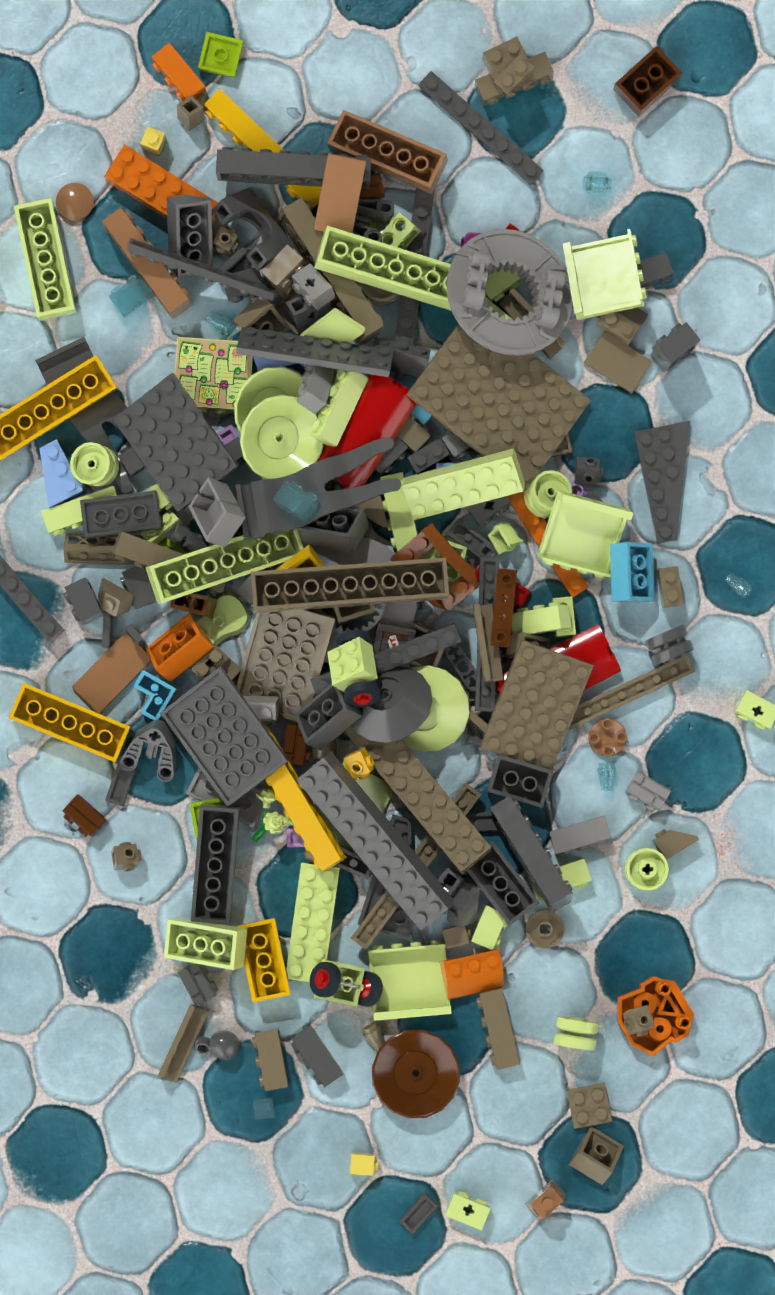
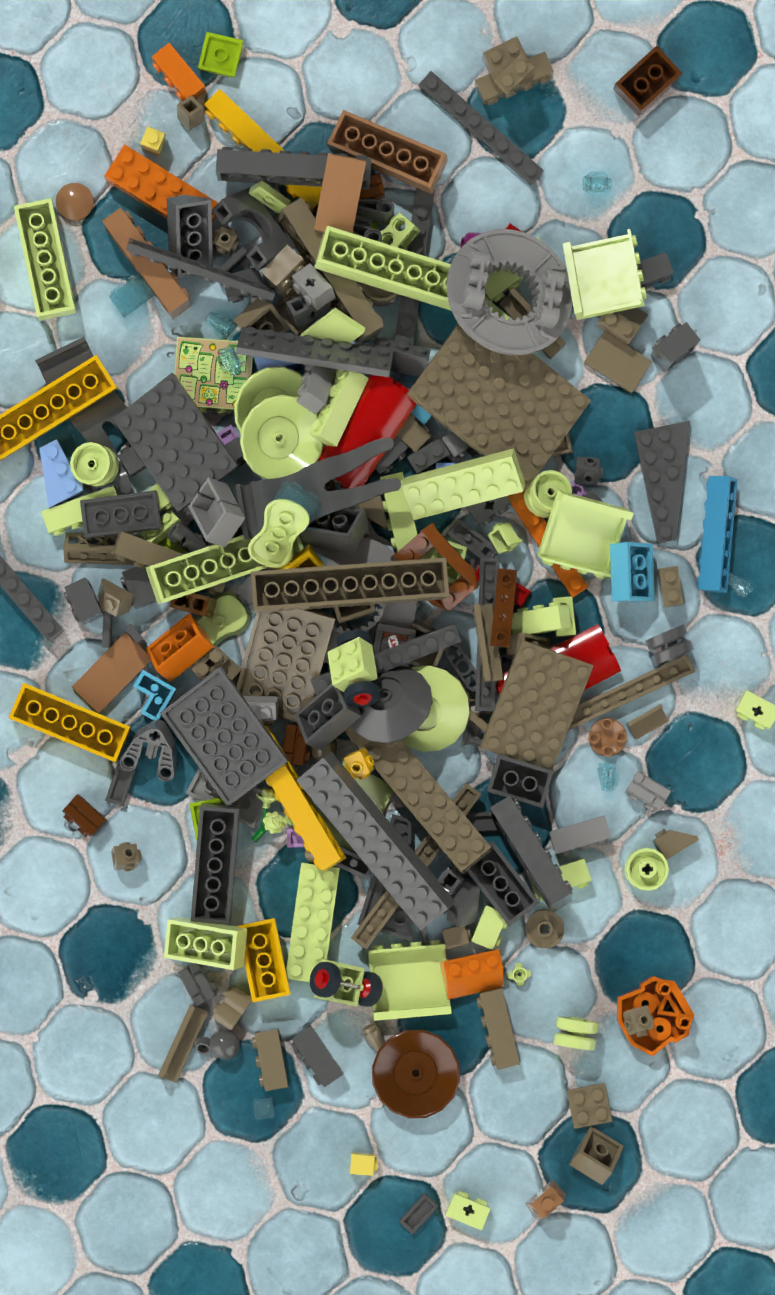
none -> dark tan brick [212,985,252,1030]
none -> clear light blue head [217,345,245,375]
none -> yellowish green plate [248,499,309,568]
none -> yellowish green plate [249,181,291,214]
none -> yellowish green plate [508,963,531,986]
none -> dark tan panel [626,704,669,740]
none -> dark azure brick [697,476,738,593]

